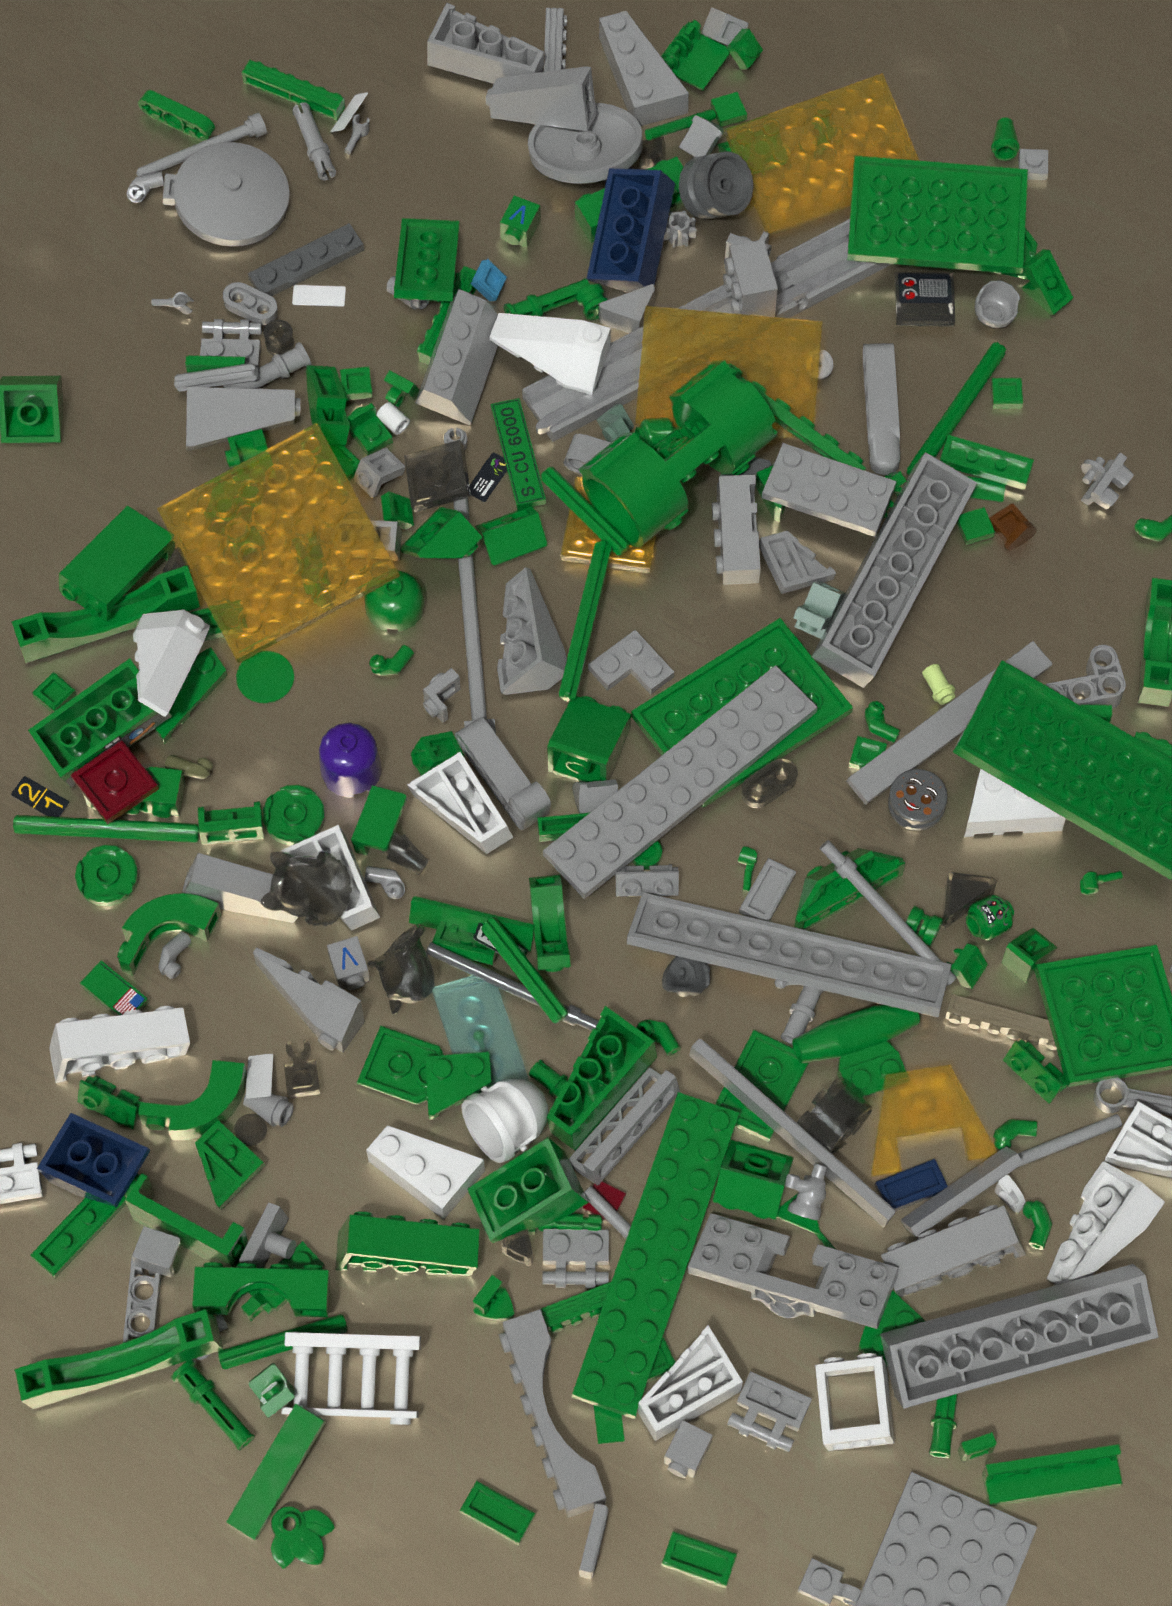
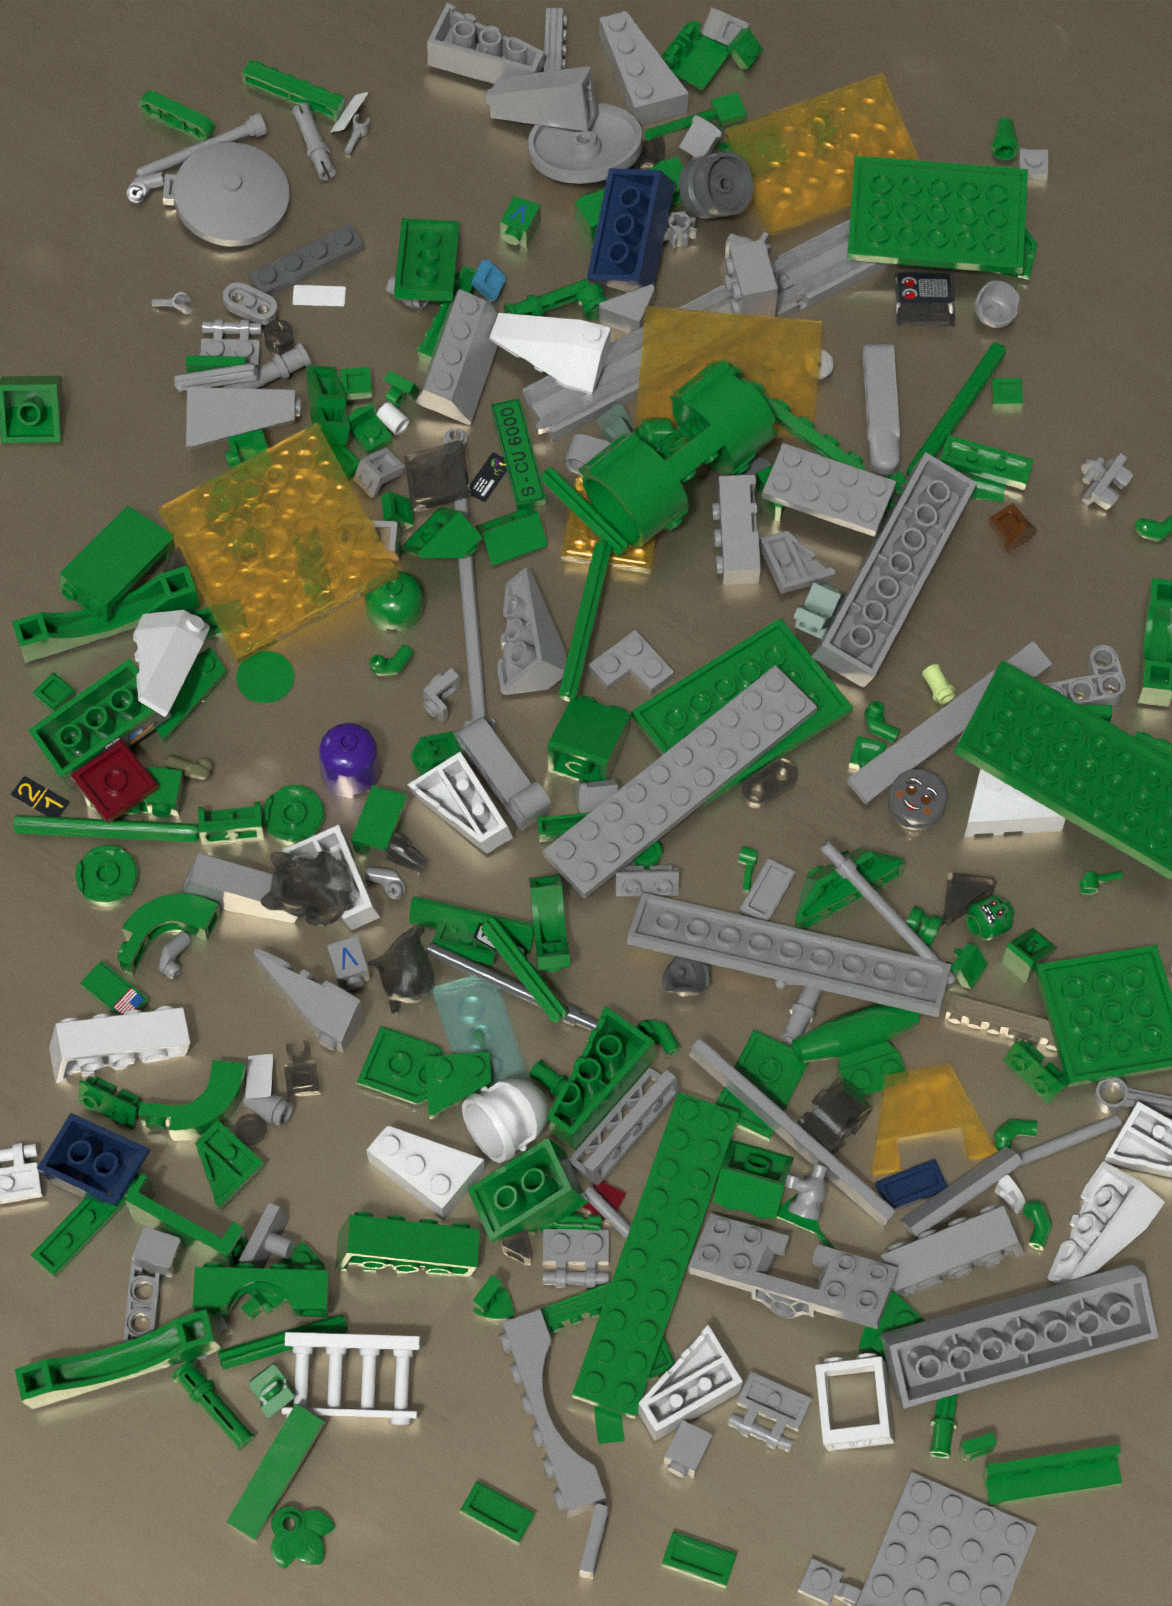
green tile [956,507,995,545] -> none
green slope [1022,249,1074,315] -> none

